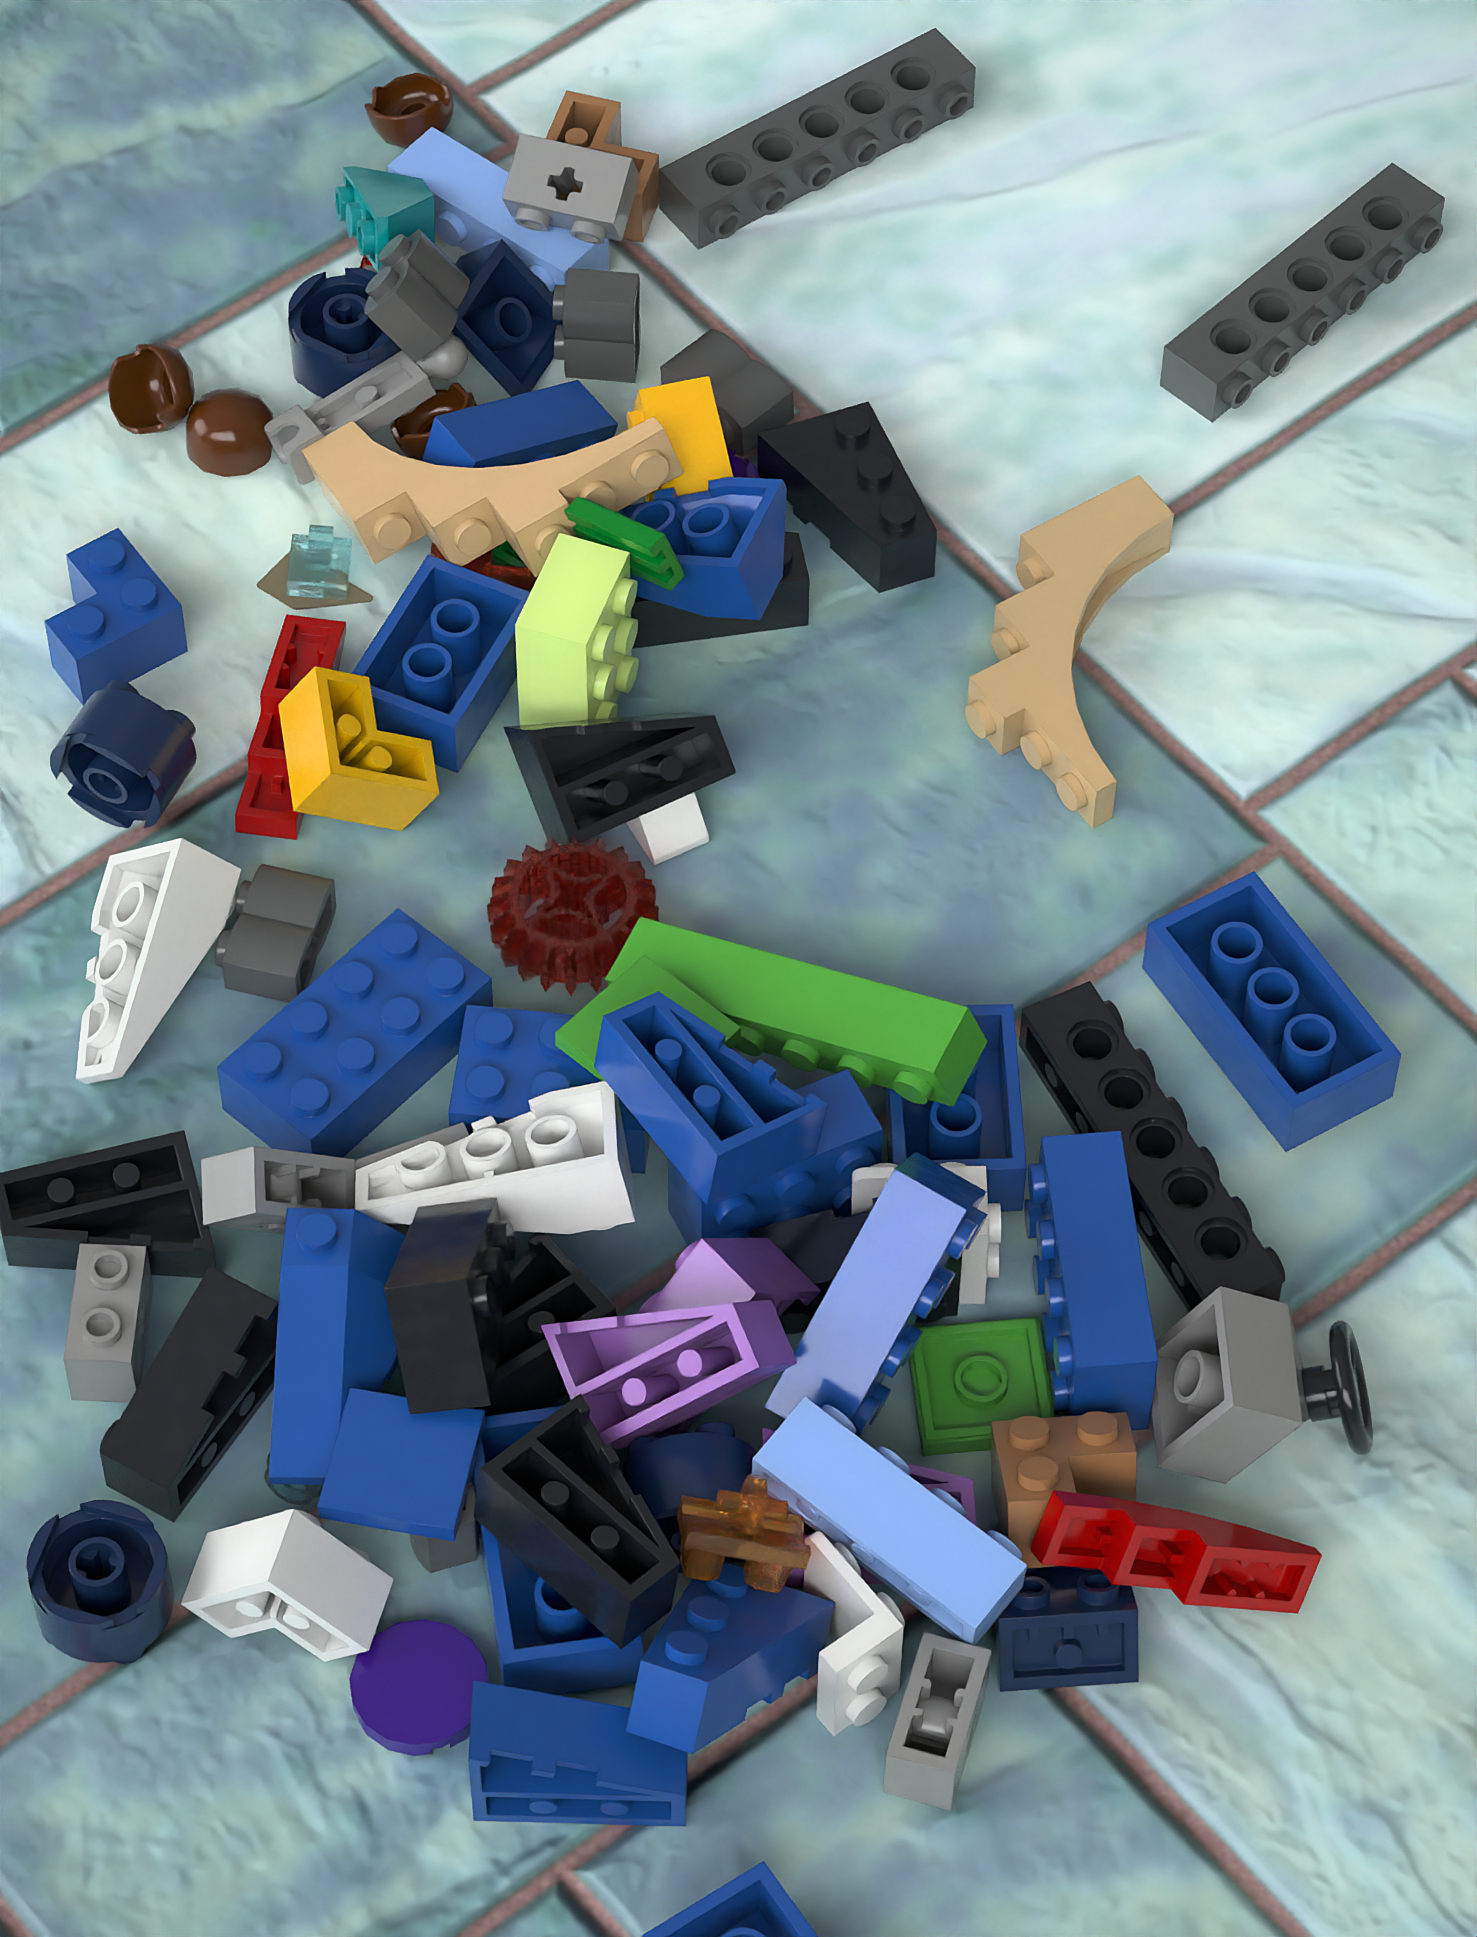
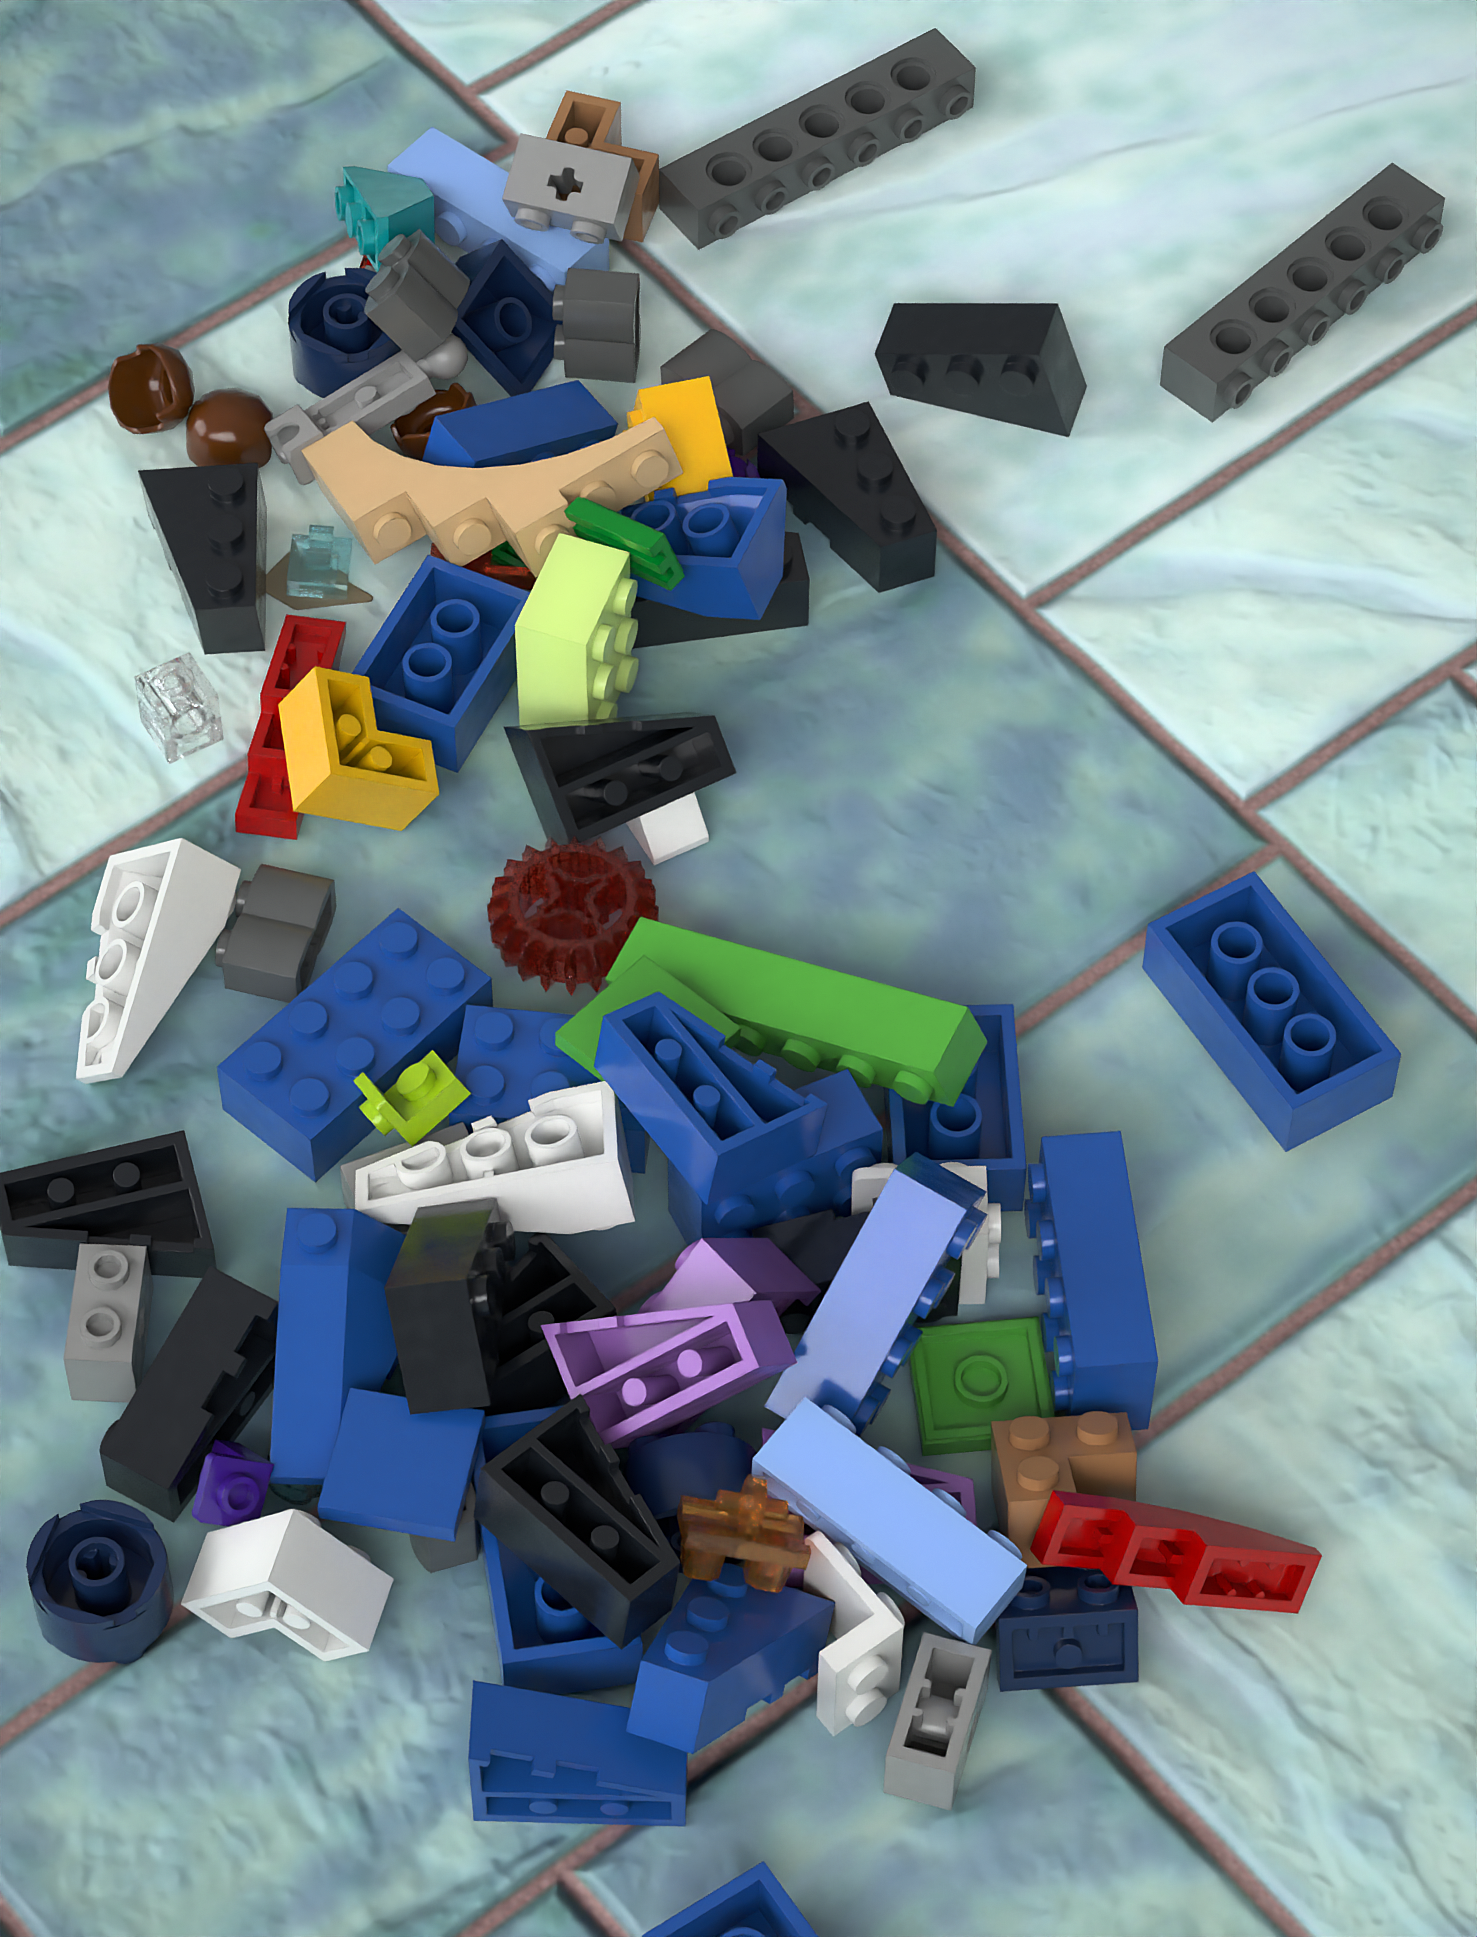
blue brick [44,528,188,706] -> none
dark blue brick [50,679,197,828] -> none
light grey brick [201,1146,355,1234] -> none
dark purple tile [349,1619,489,1756] -> none
reddish brown hair [364,72,454,149] -> none
tan arch [965,475,1174,829] -> none
black brick [1019,981,1285,1312] -> none
light grey piece [1151,1286,1373,1484] -> none
none -> clear brick [134,652,224,764]
none -> black wedge [138,463,267,655]
none -> dark purple bracket [192,1439,274,1527]
none -> lime bracket [353,1050,471,1147]
none -> black wedge [874,303,1087,437]

